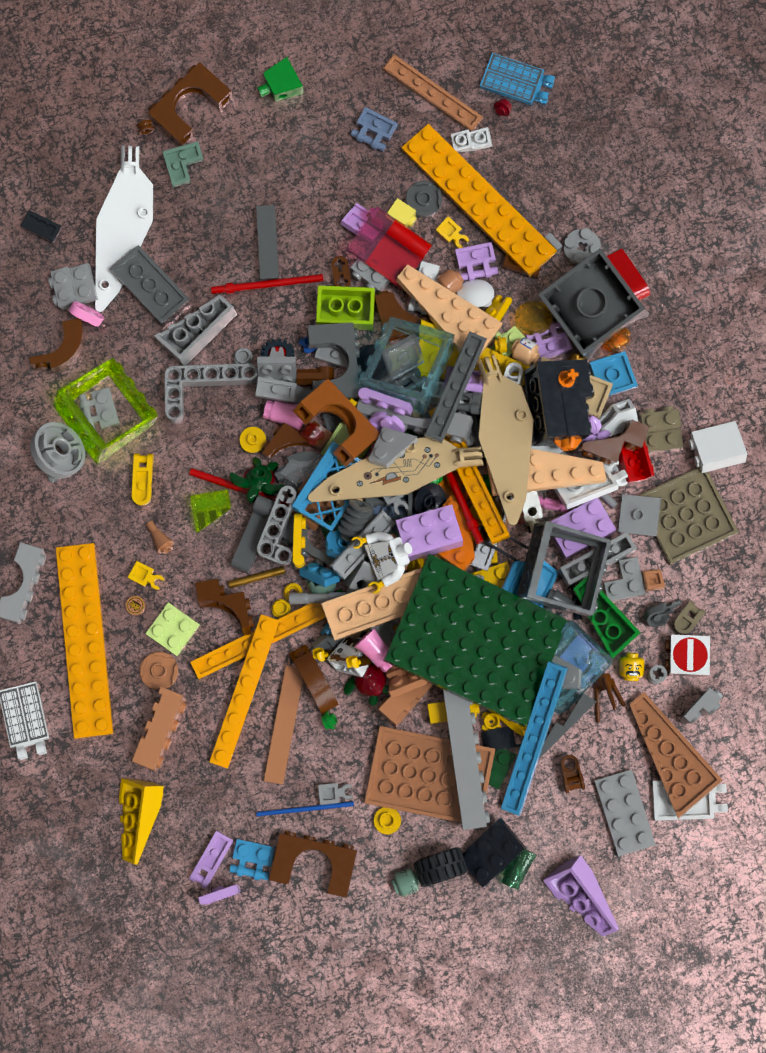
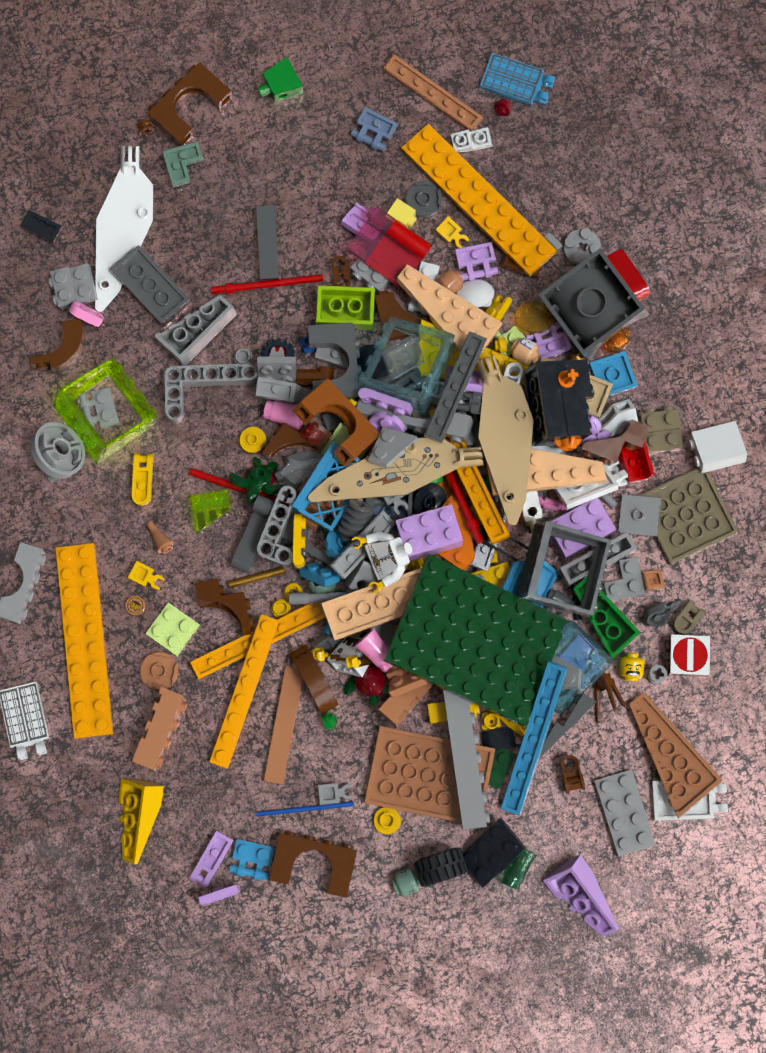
light grey plate [679,688,723,725] -> none

